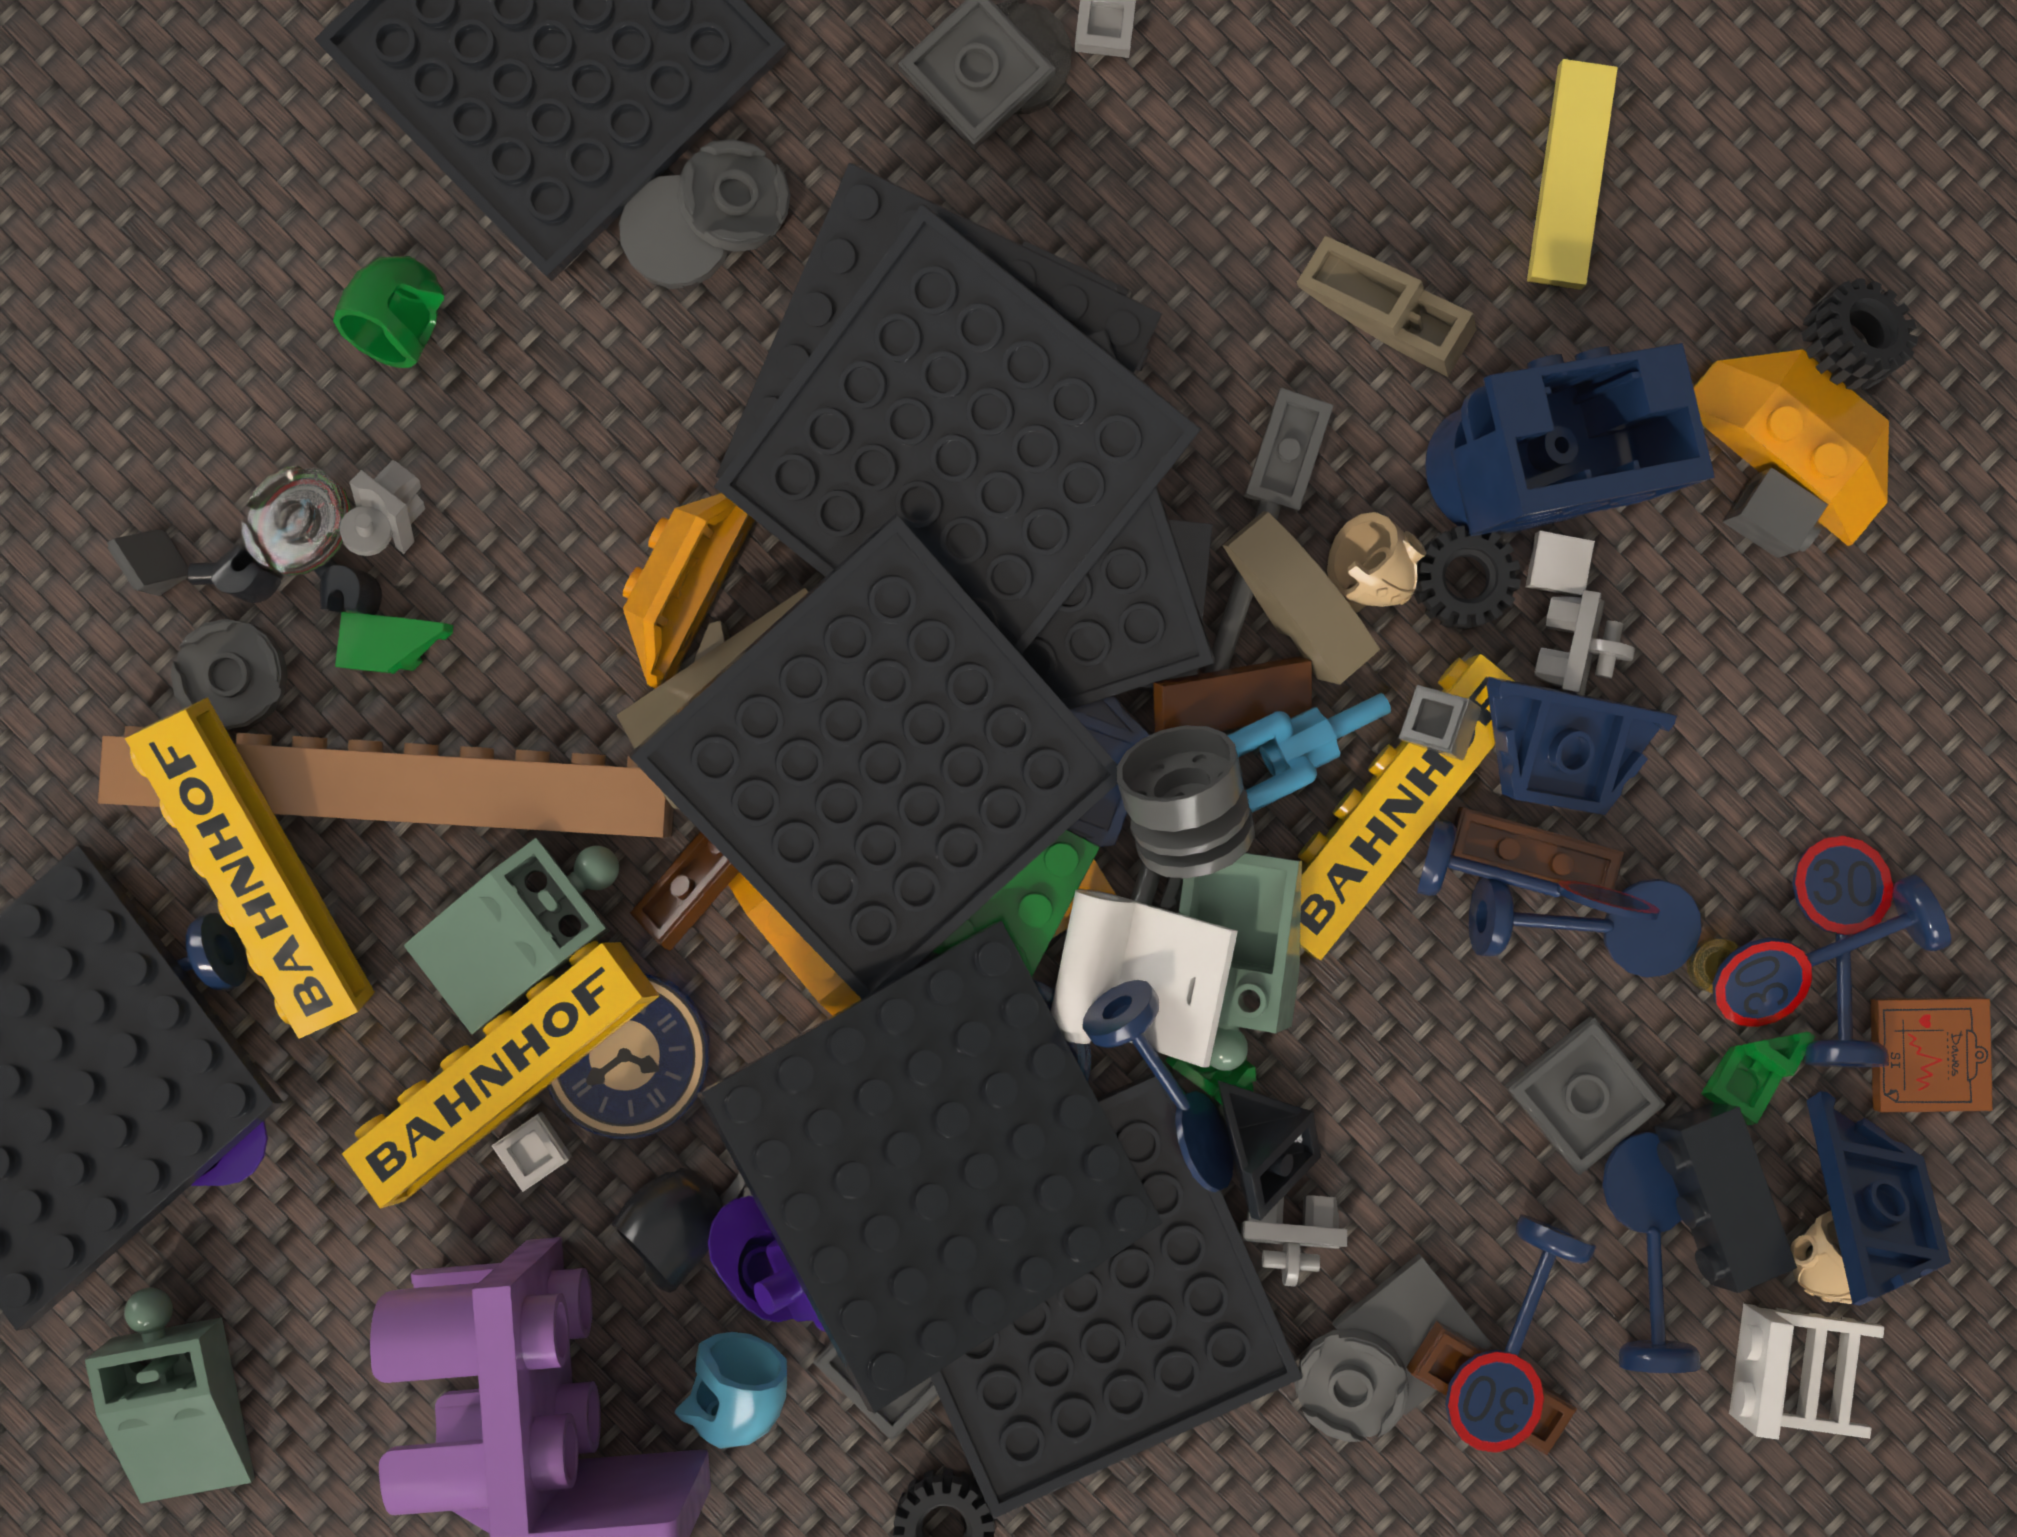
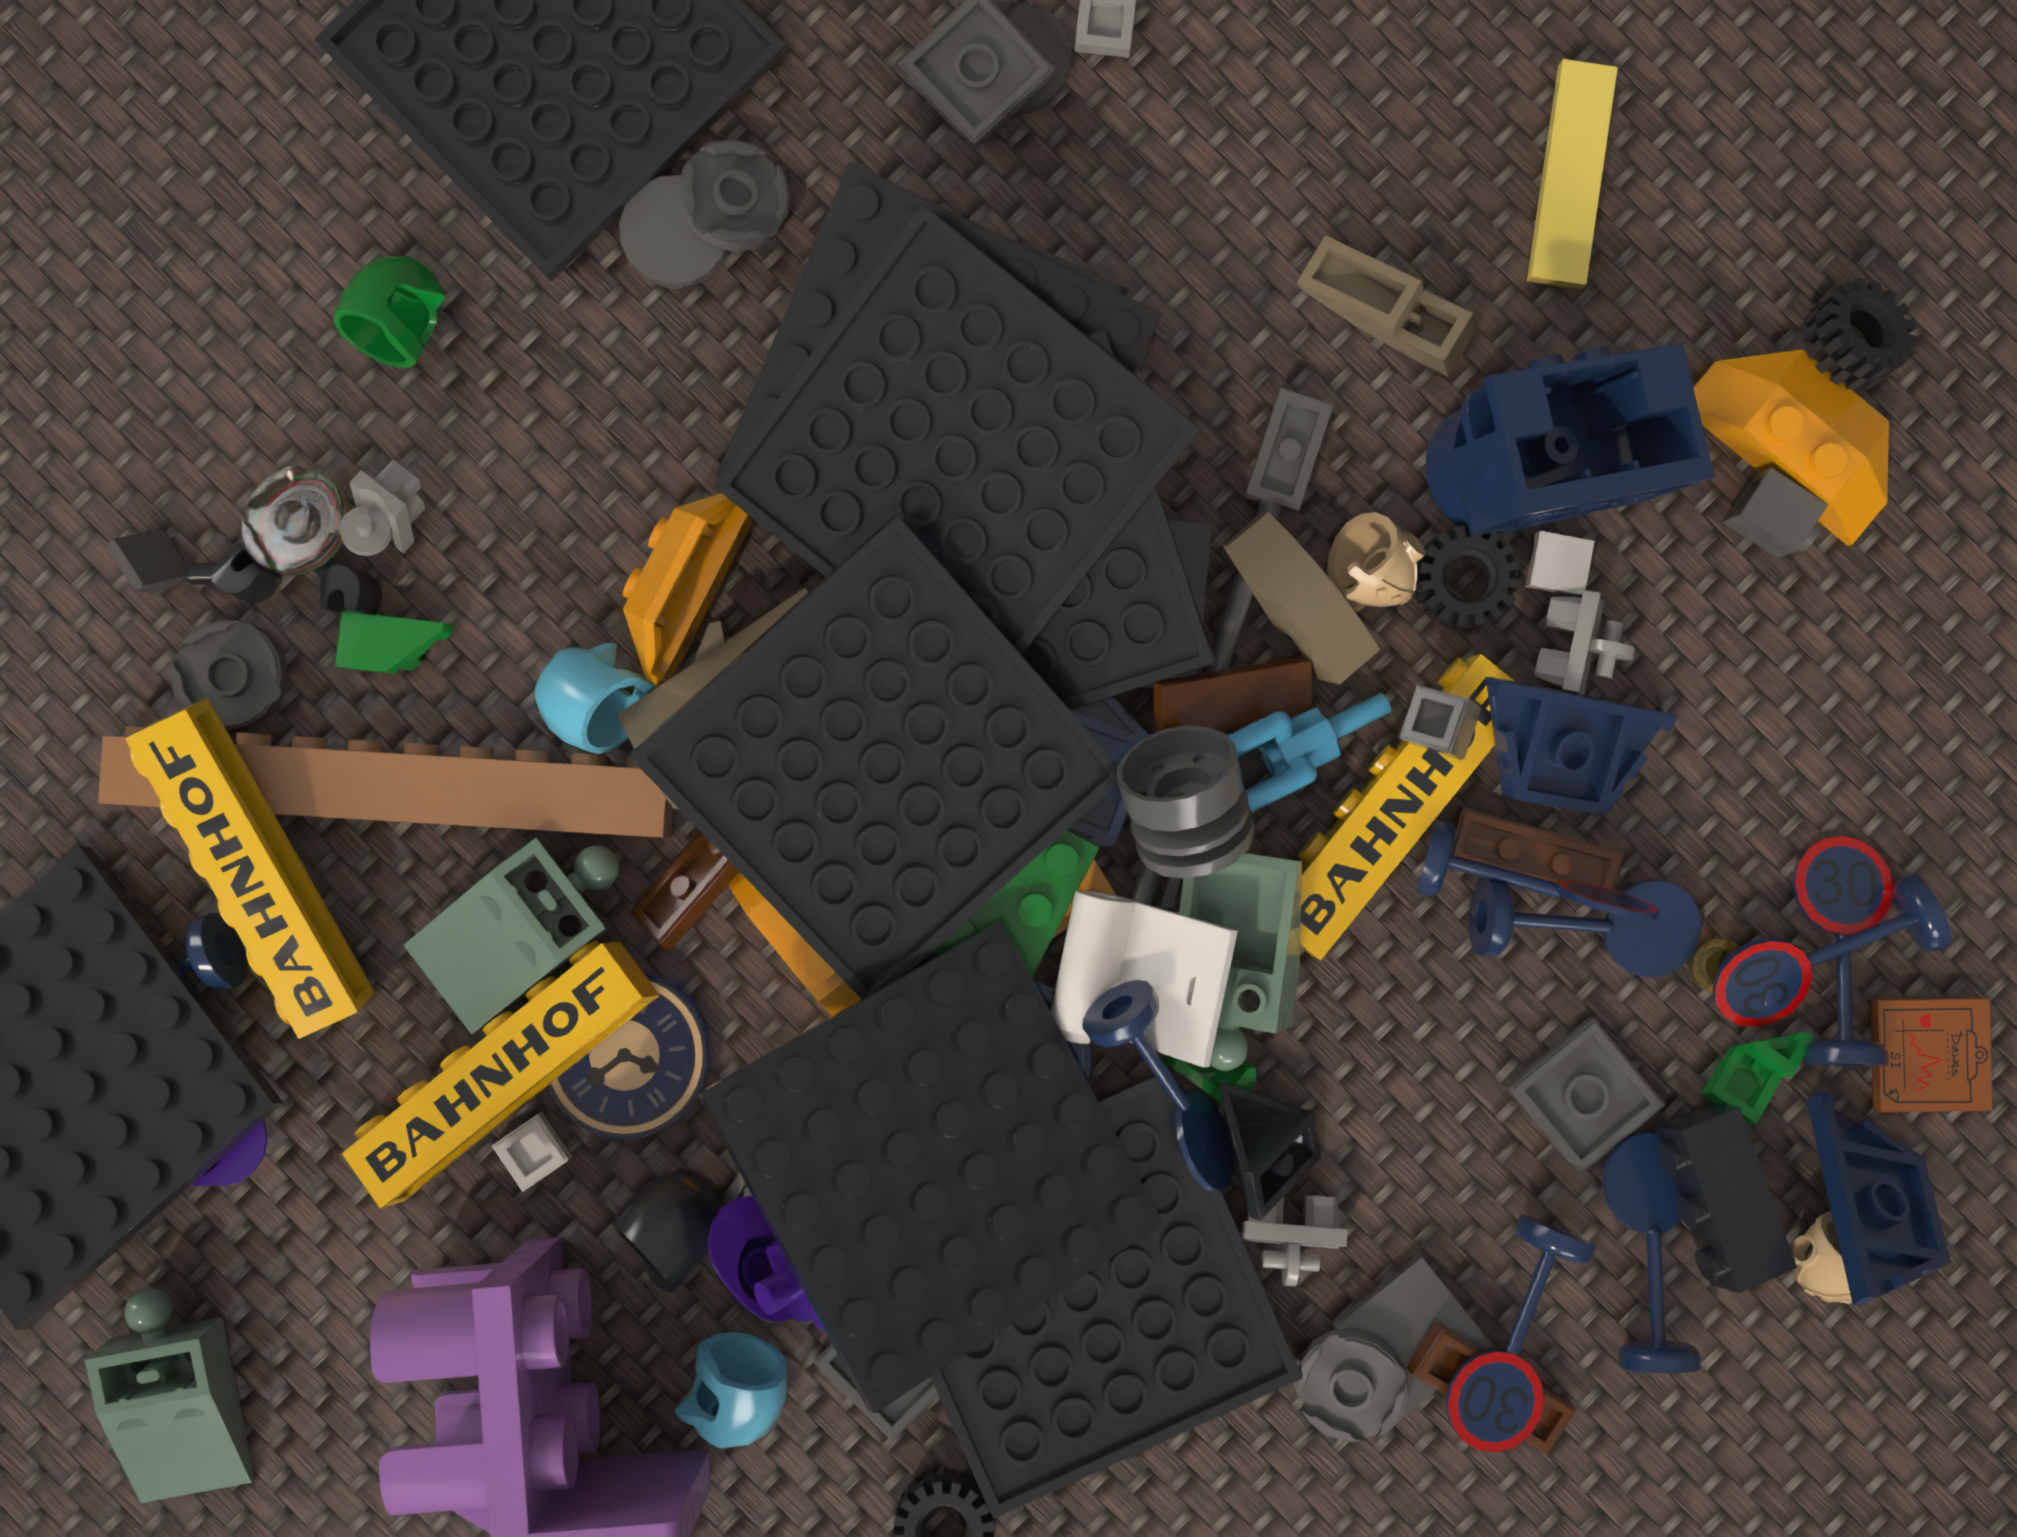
white plate [1729,1303,1884,1440] -> none
none -> medium azure piece [535,643,655,754]

